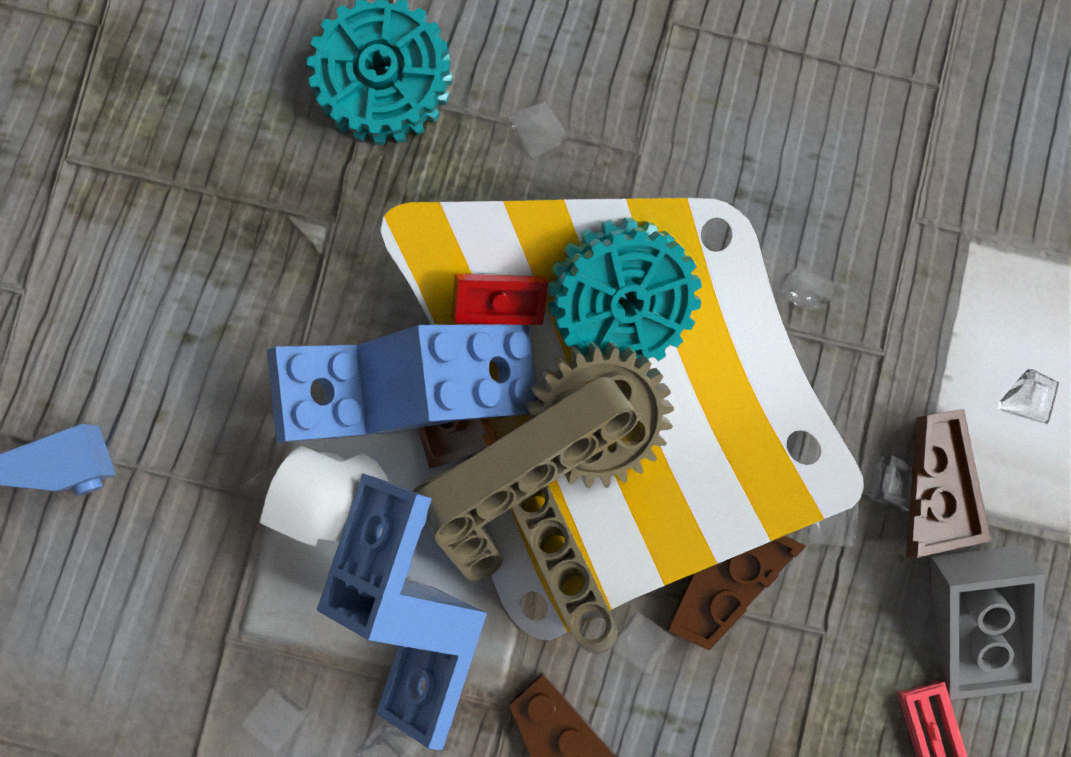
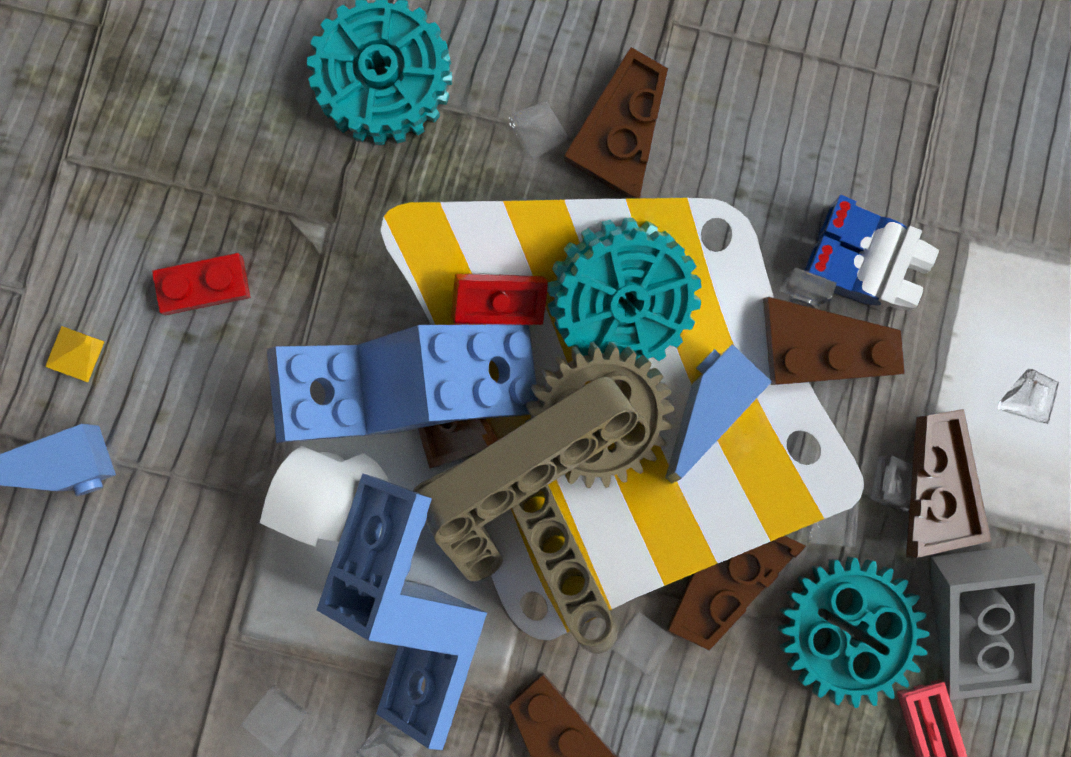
none -> yellow slope [45,326,105,382]
none -> red plate [152,253,251,316]
none -> reddish brown wing [564,47,668,199]
none -> medium blue slope [665,344,772,483]
none -> reddish brown wing [763,297,905,385]
none -> teal gear [777,557,929,708]
none -> hips [800,194,939,311]

